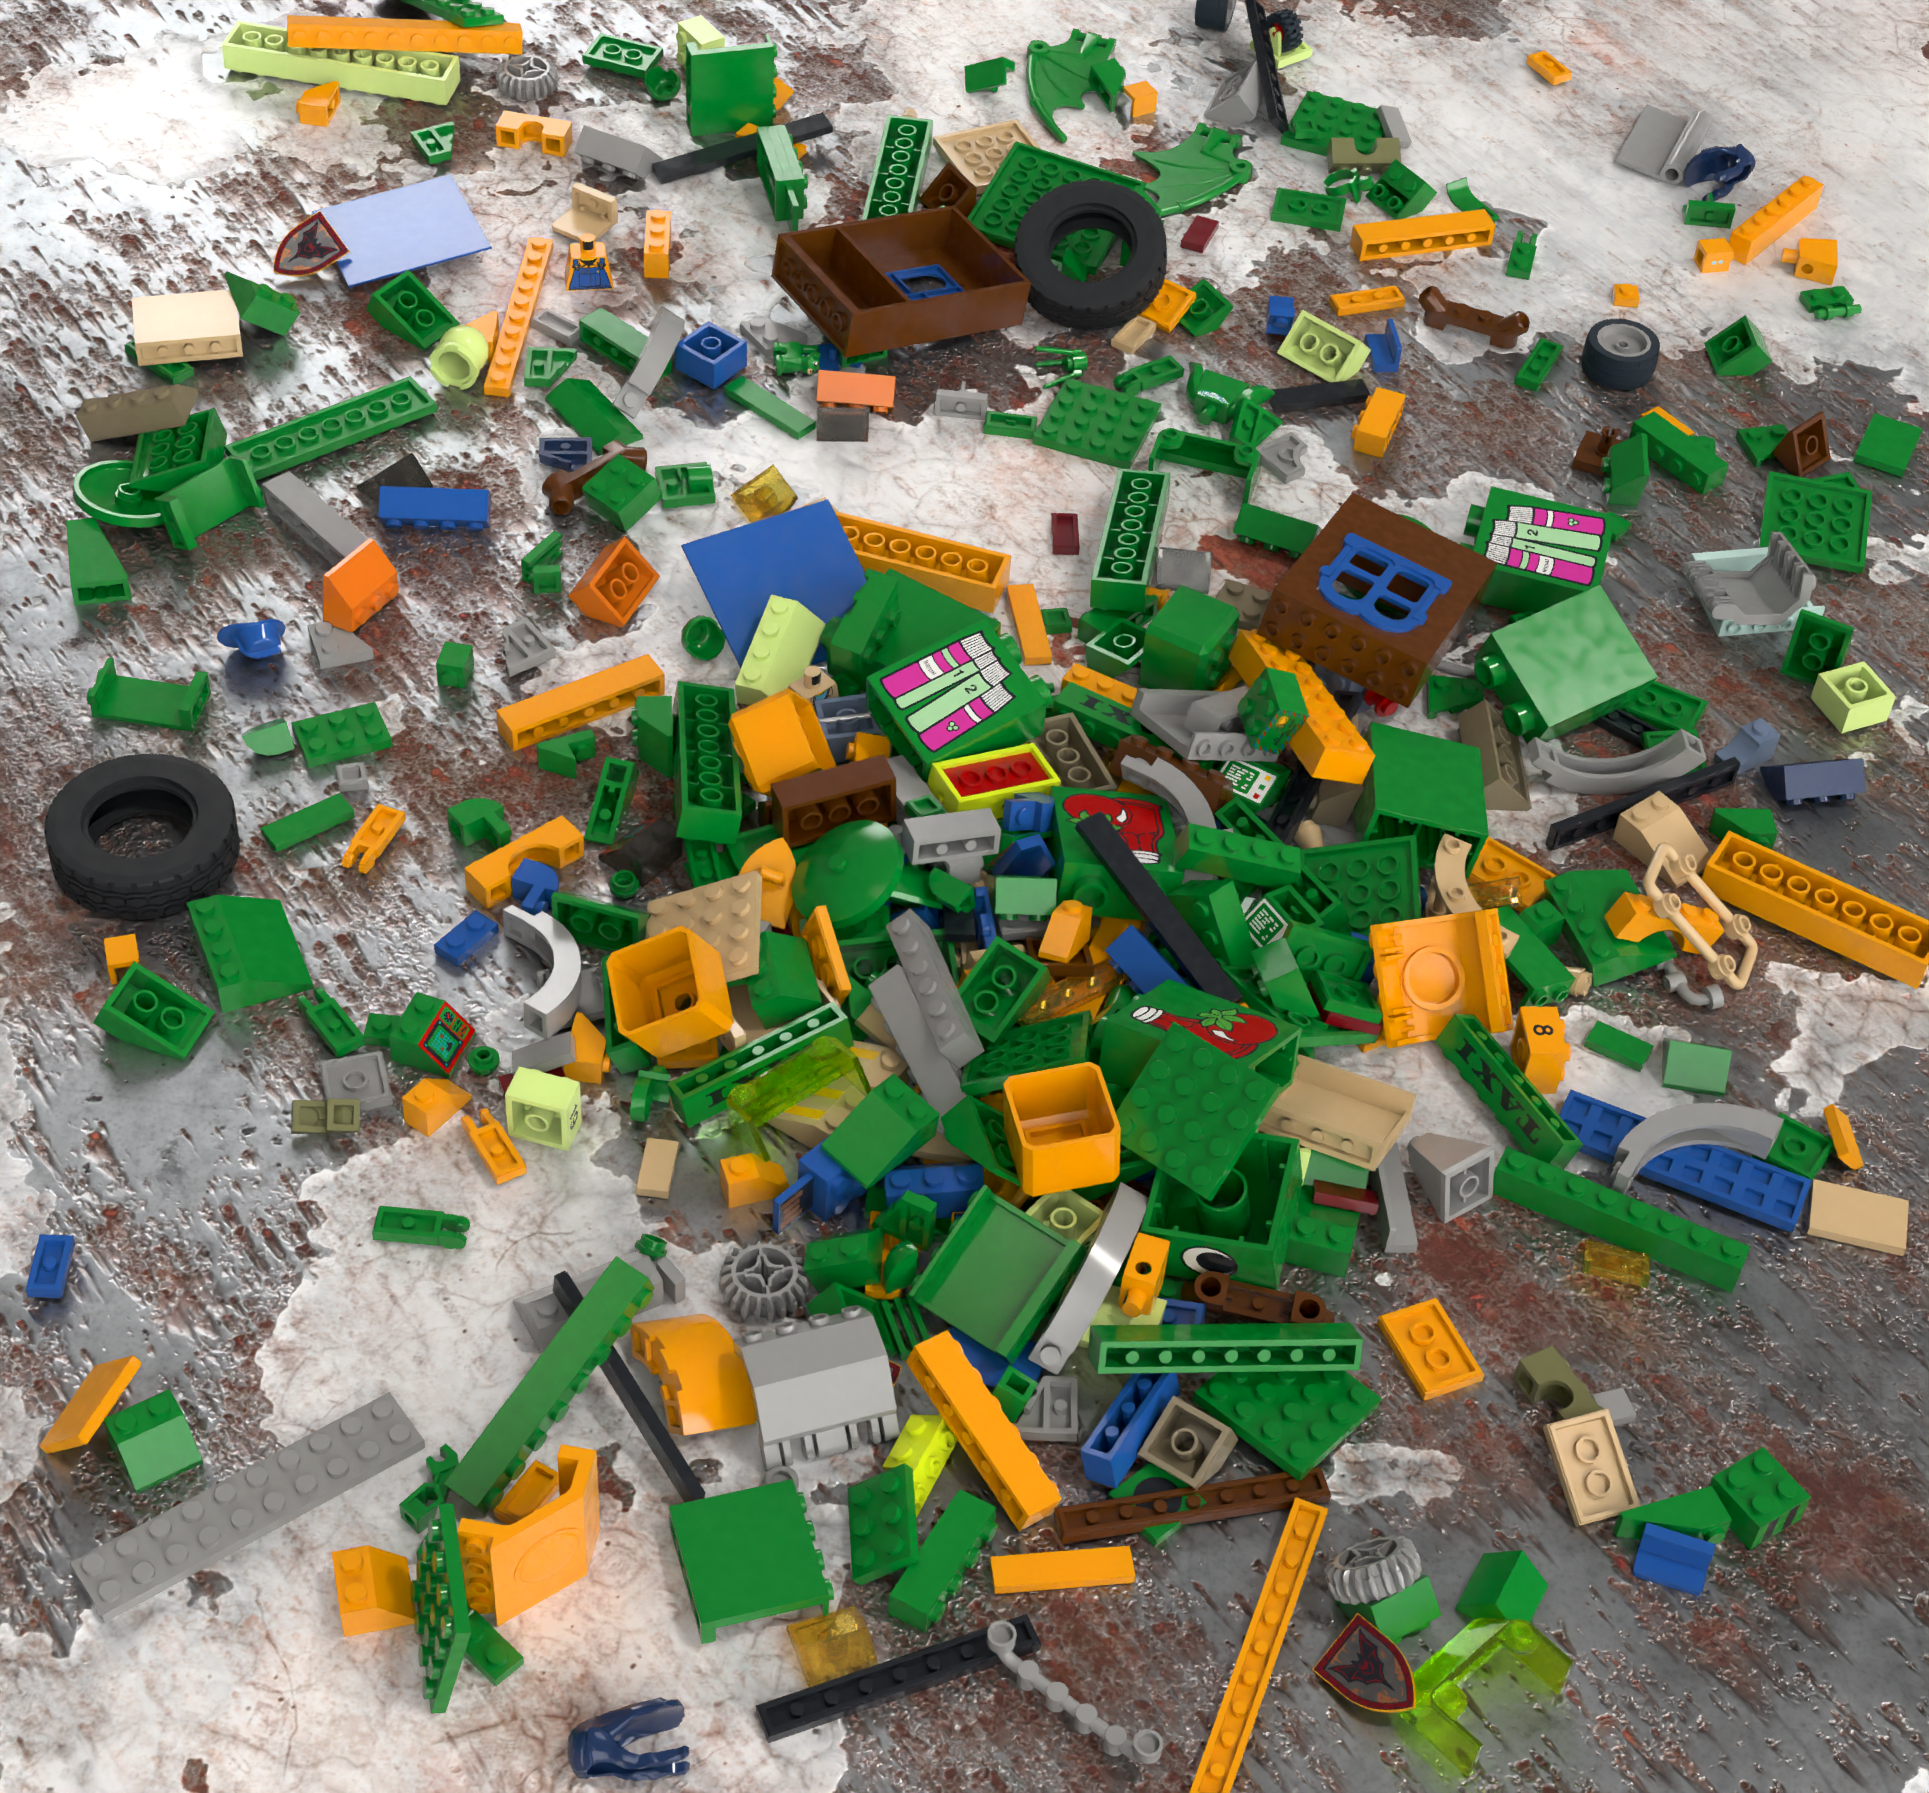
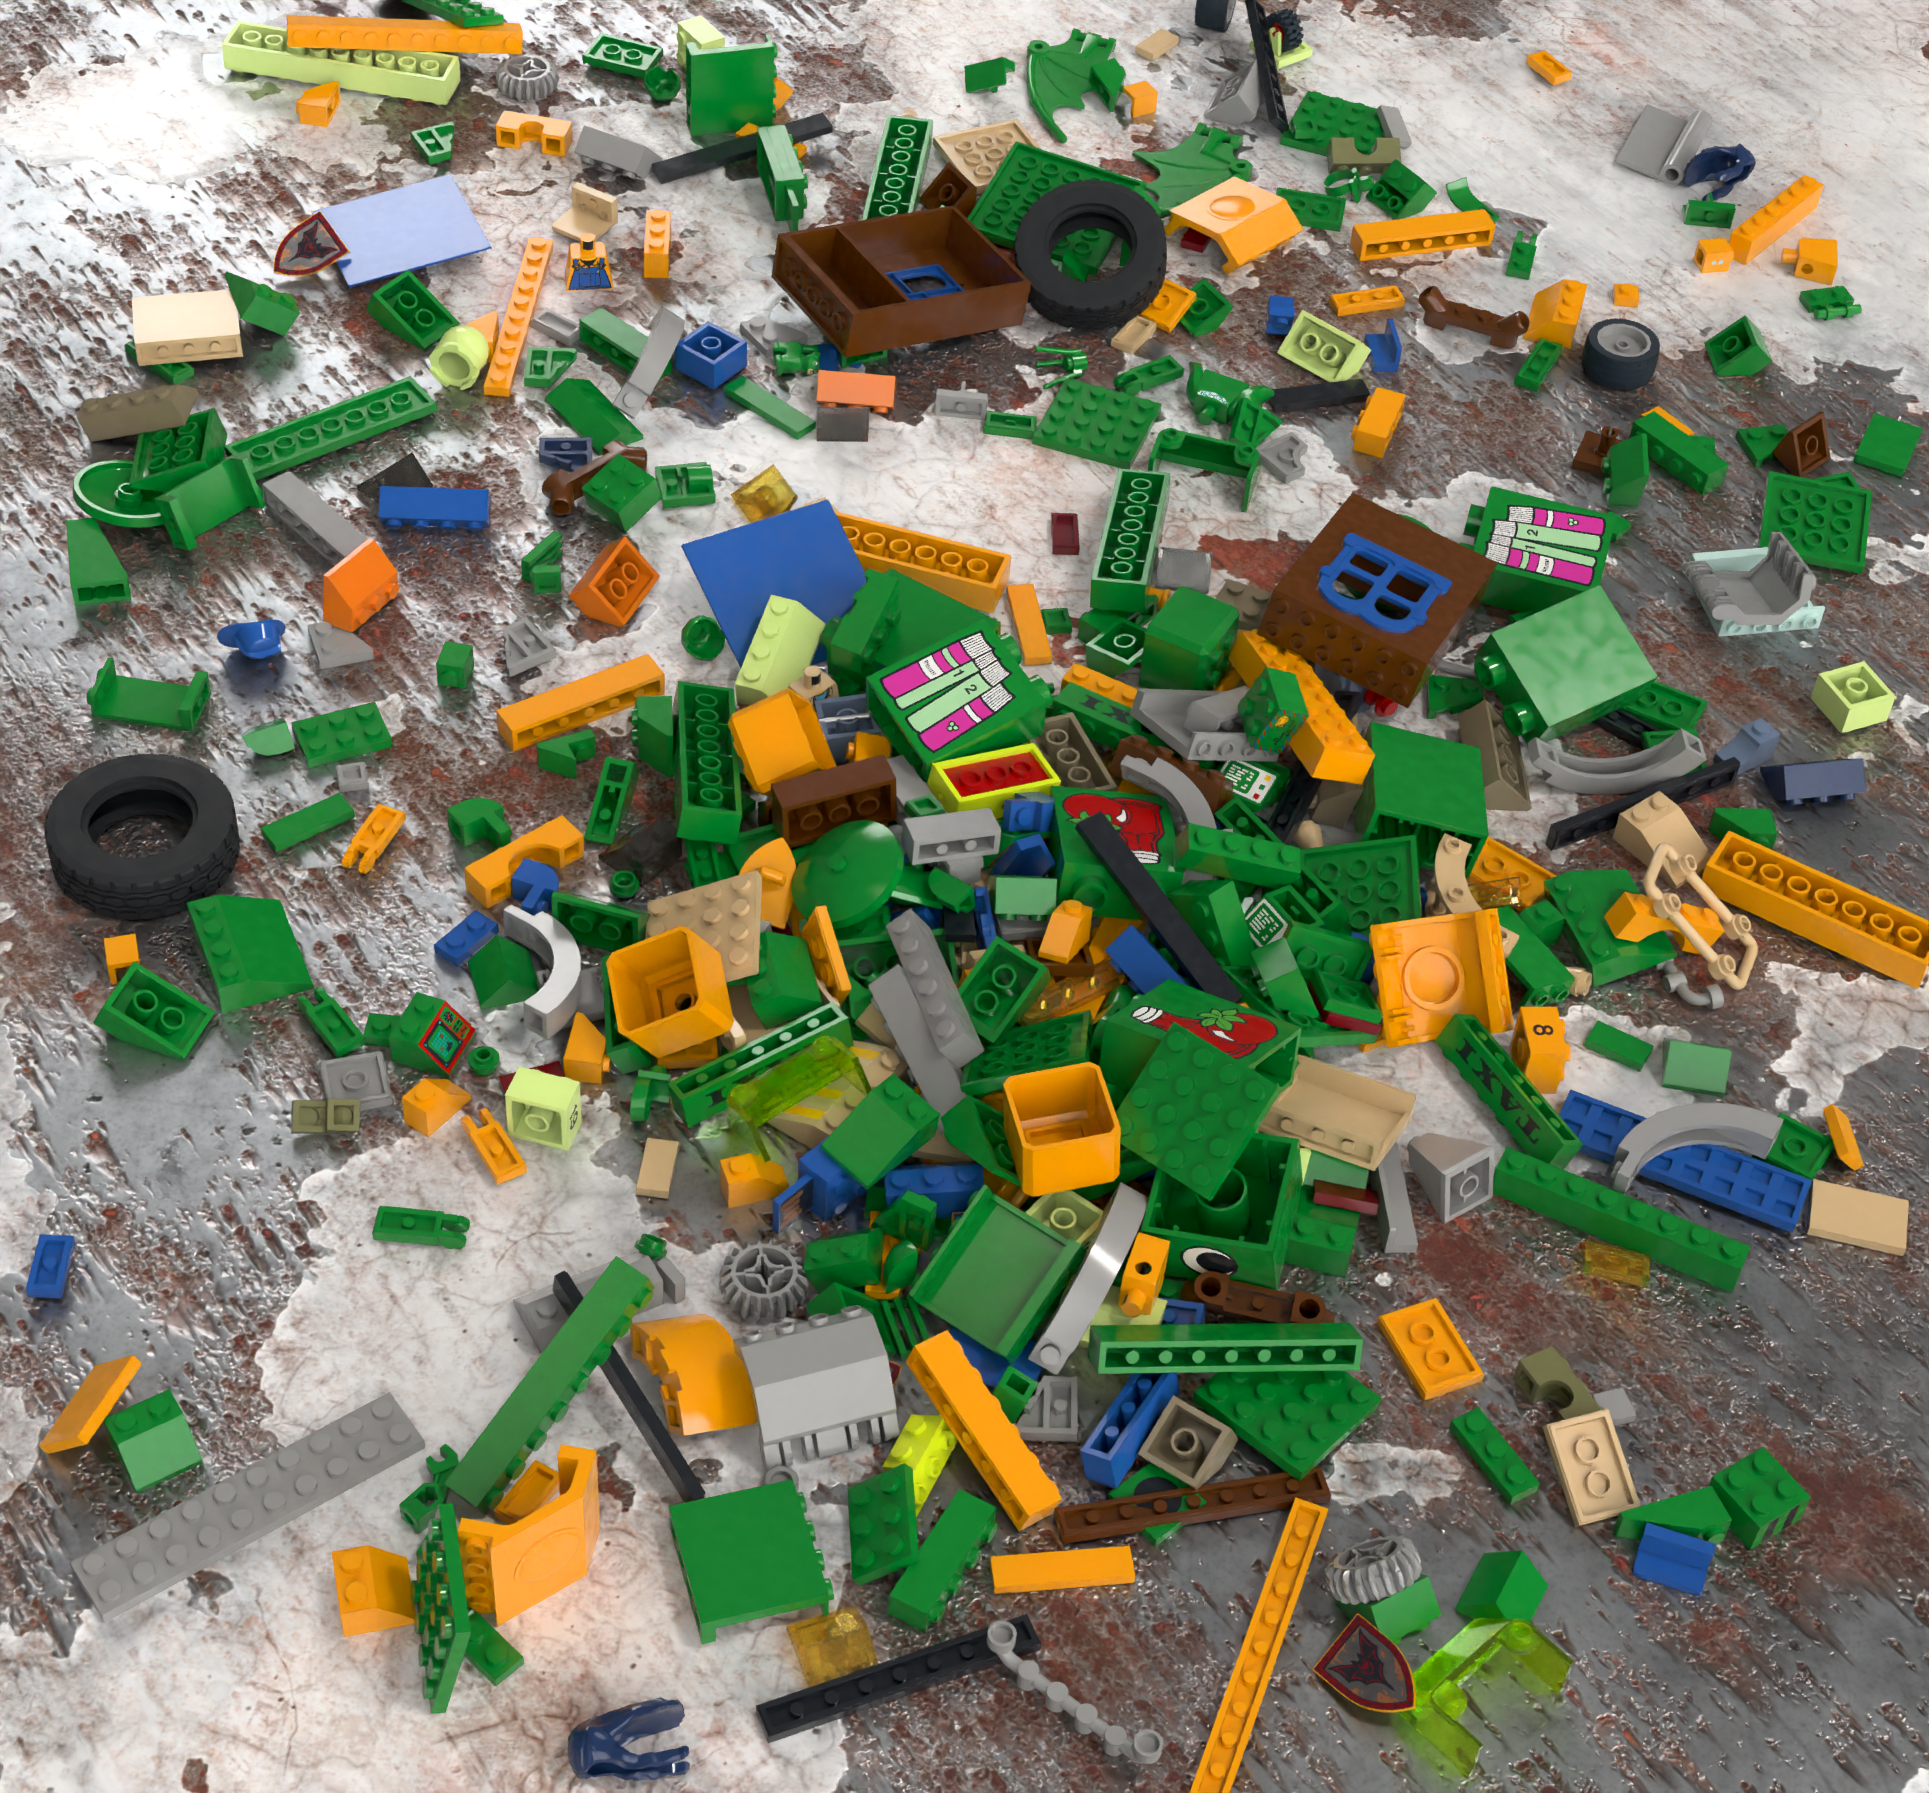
light grey tile [512,1031,576,1075] -> none
green slope [1233,502,1322,560] -> none
green slope [1780,609,1854,685] -> none
none -> green slope [468,935,539,1010]
none -> tan tile [1135,29,1179,61]
none -> light orange panel [1164,176,1304,275]
none -> green plate [1449,1407,1540,1505]
none -> light orange slope [1523,279,1588,349]

